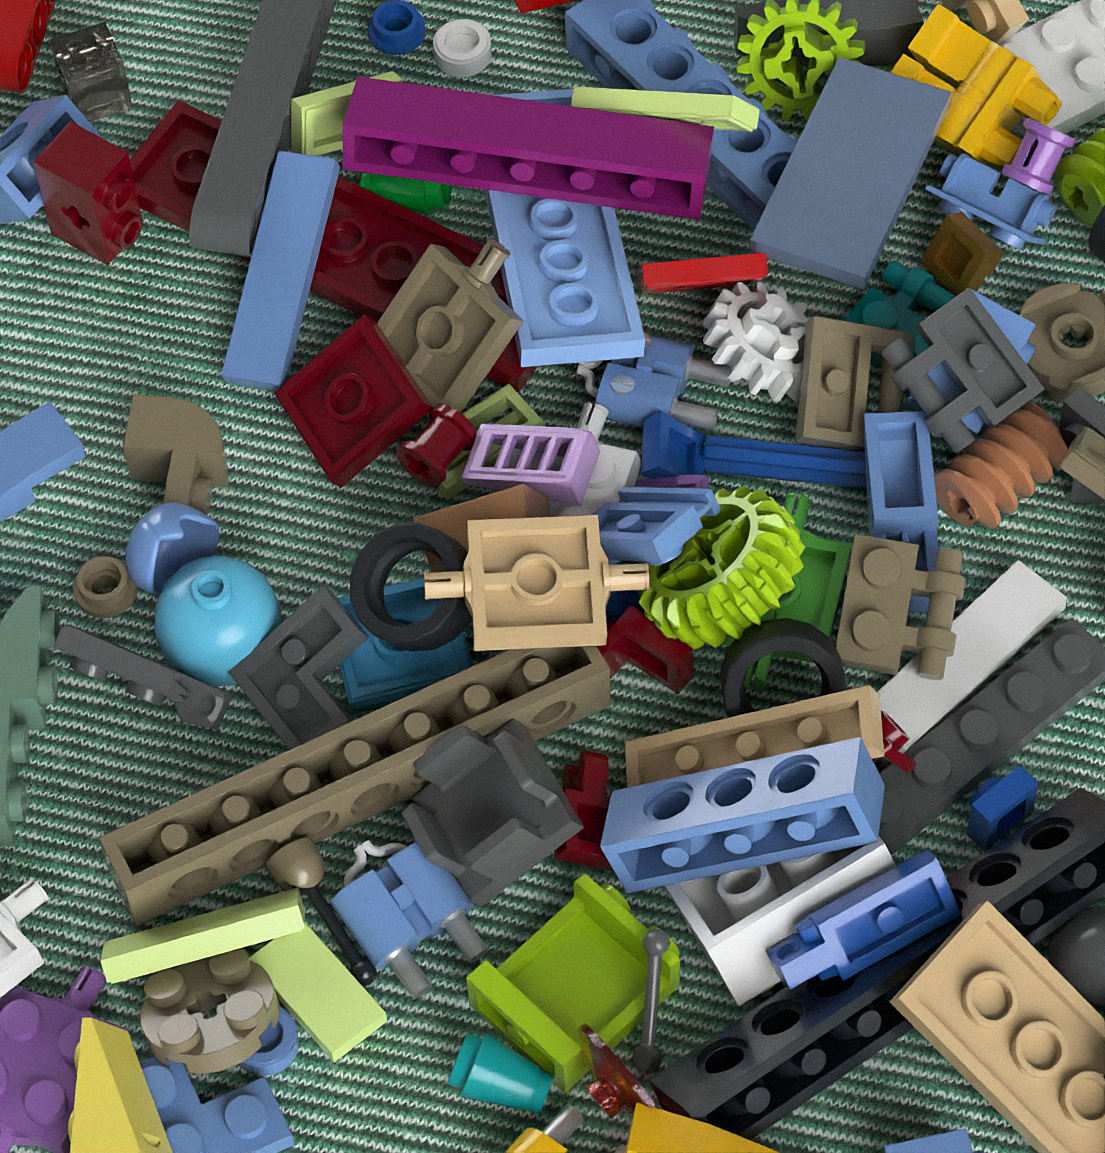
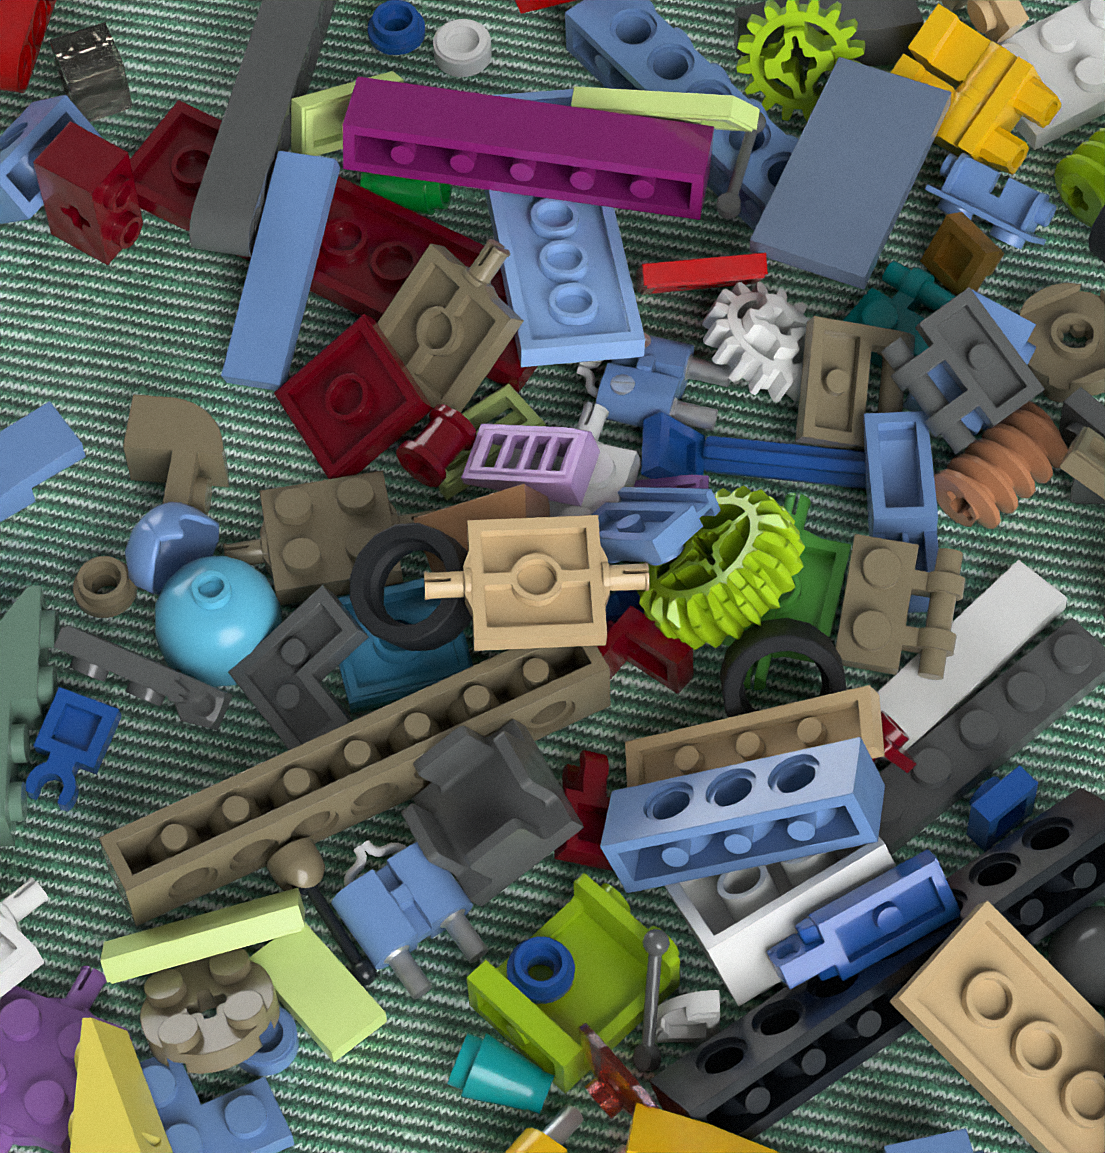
medium lavender bush [1001,117,1076,195] -> none
none -> blue plate [26,687,122,812]
none -> dark tan plate [223,470,435,605]
none -> blue plate [507,937,575,1004]
none -> white tile [655,990,720,1043]
none -> dark grey hinge [717,112,766,219]

